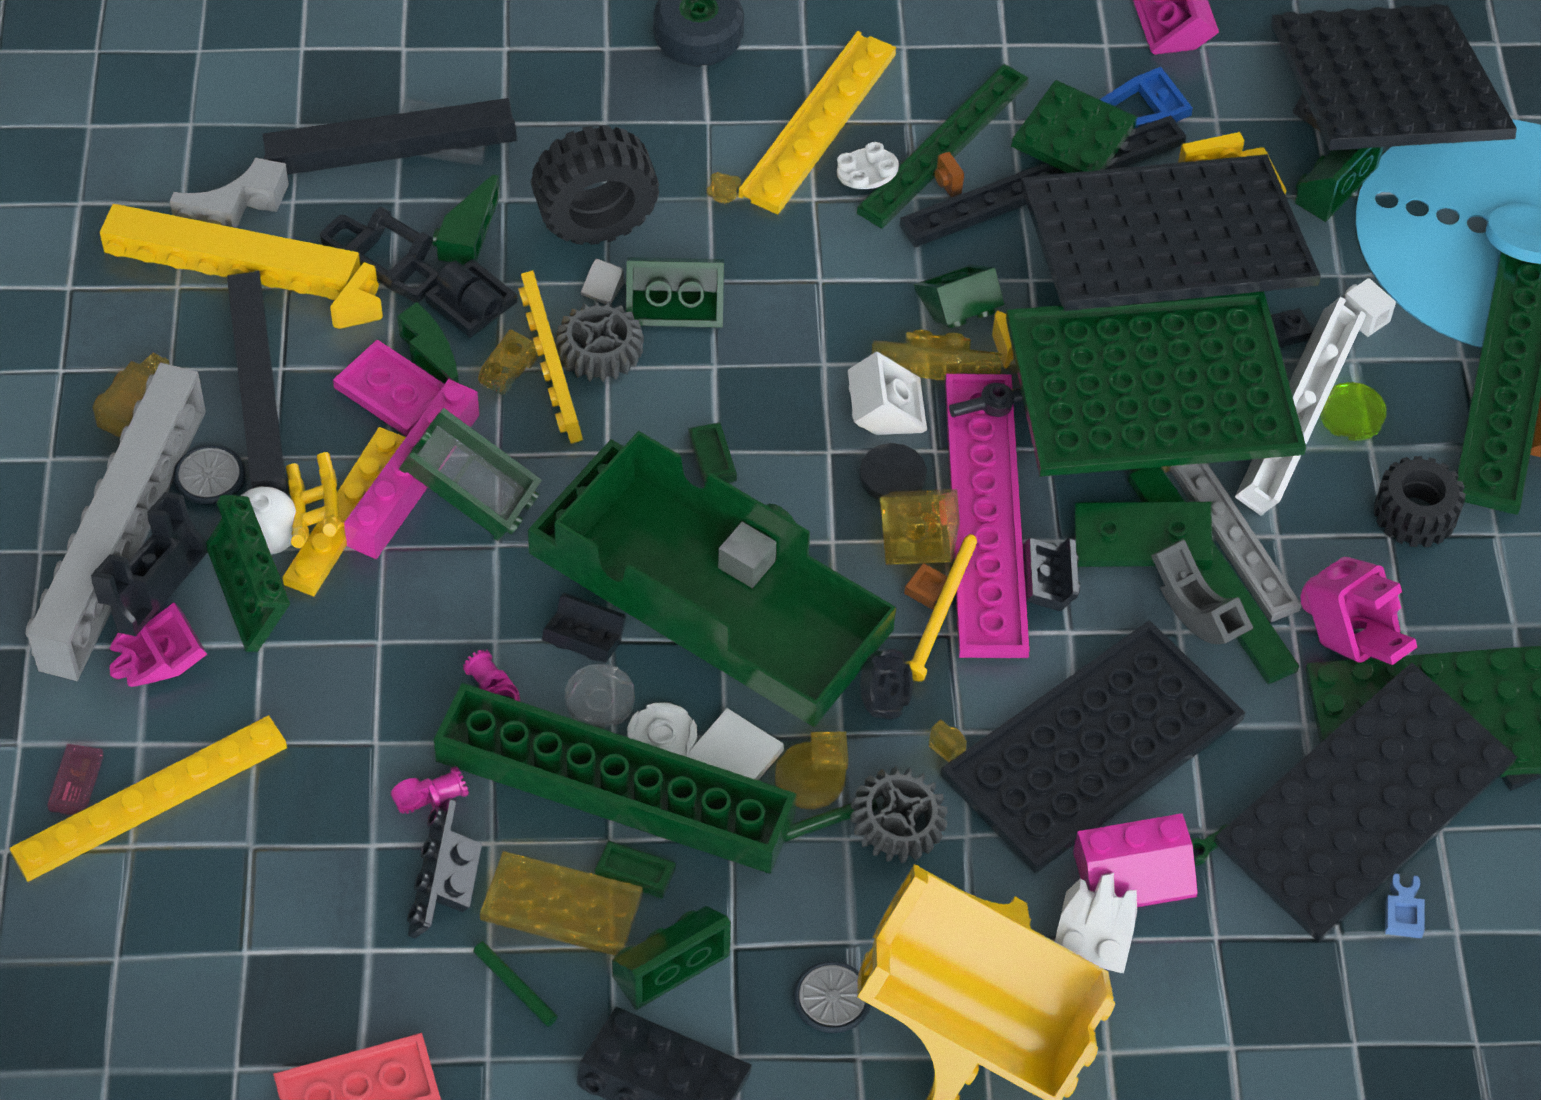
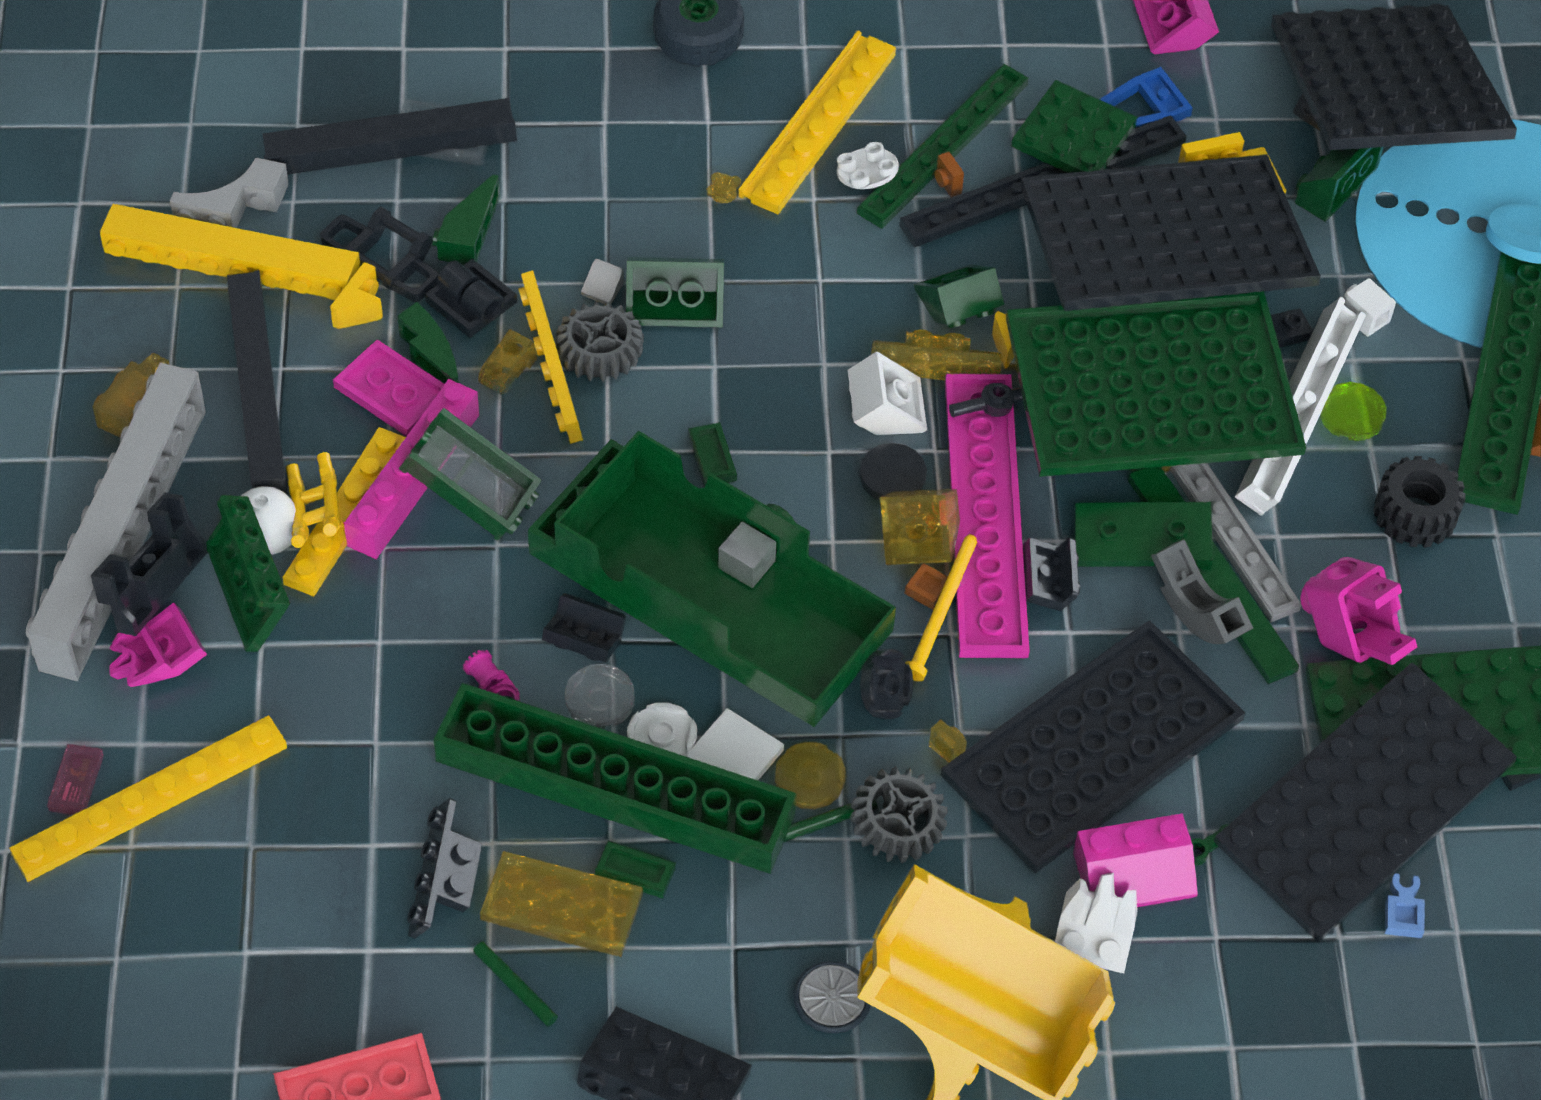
light grey wheel [173,445,245,504] -> none
dark pink connector [391,766,469,814] -> none
black tyre [531,125,659,245] -> none
dark green slope [612,906,731,1010] -> none
clear yellow plate [810,731,848,770] -> none

